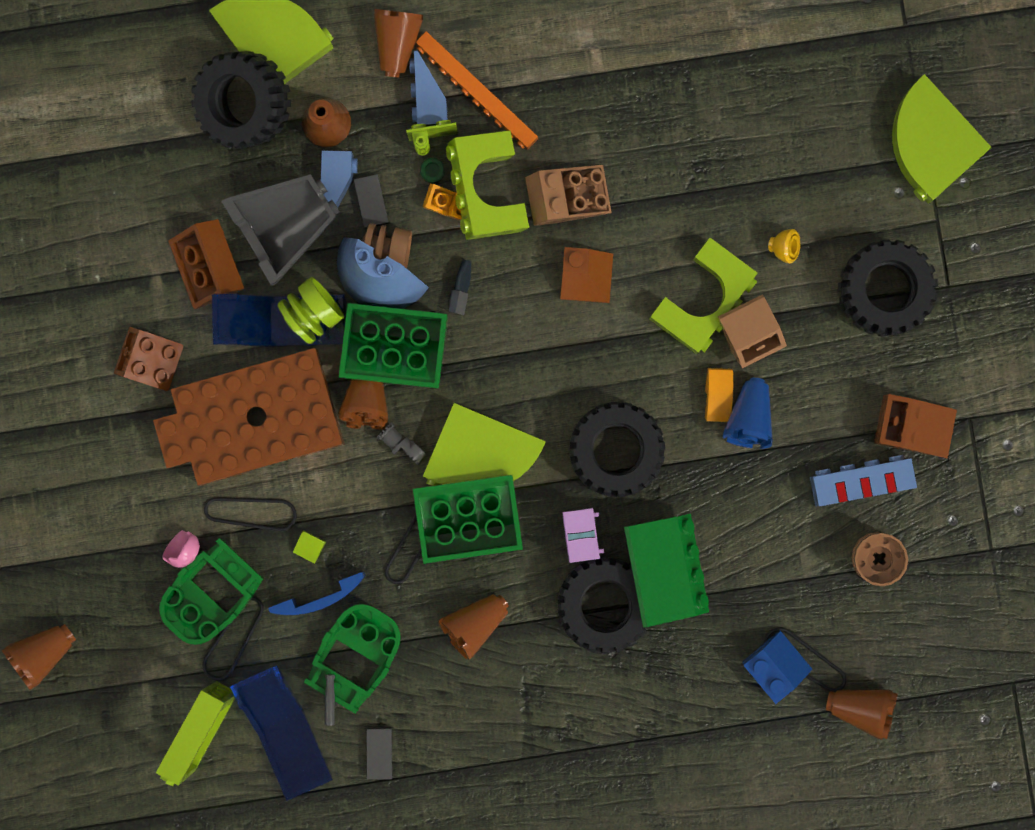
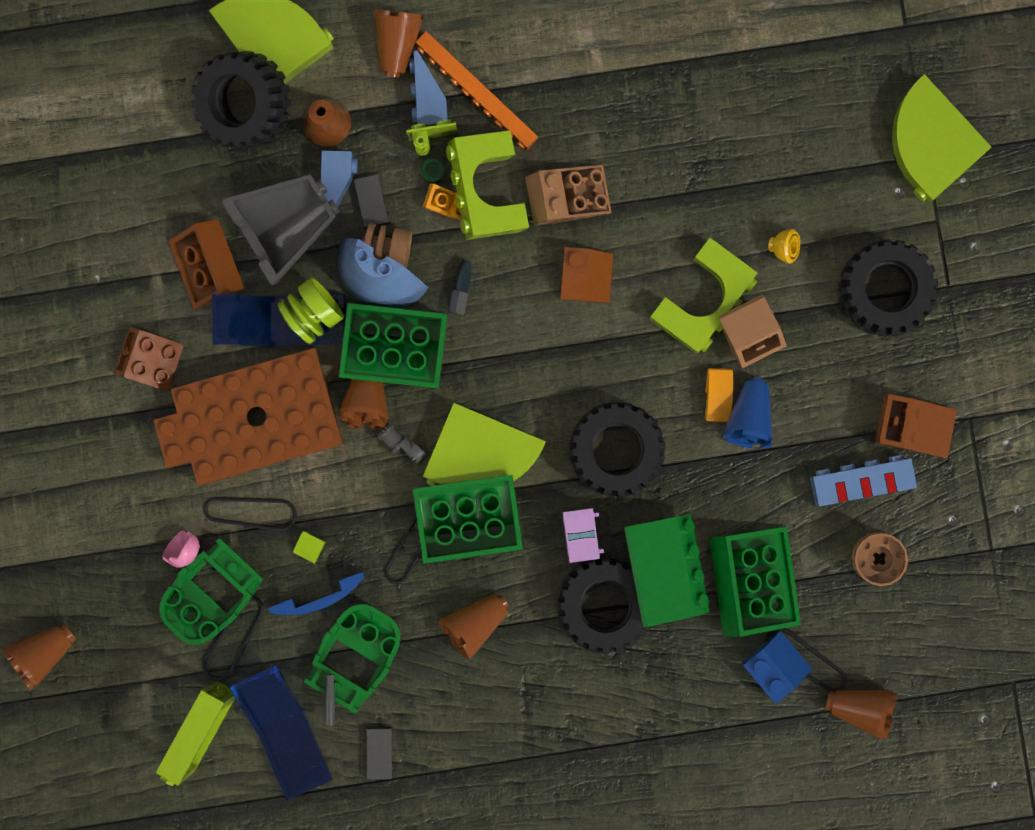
none -> green slope [709,527,801,637]

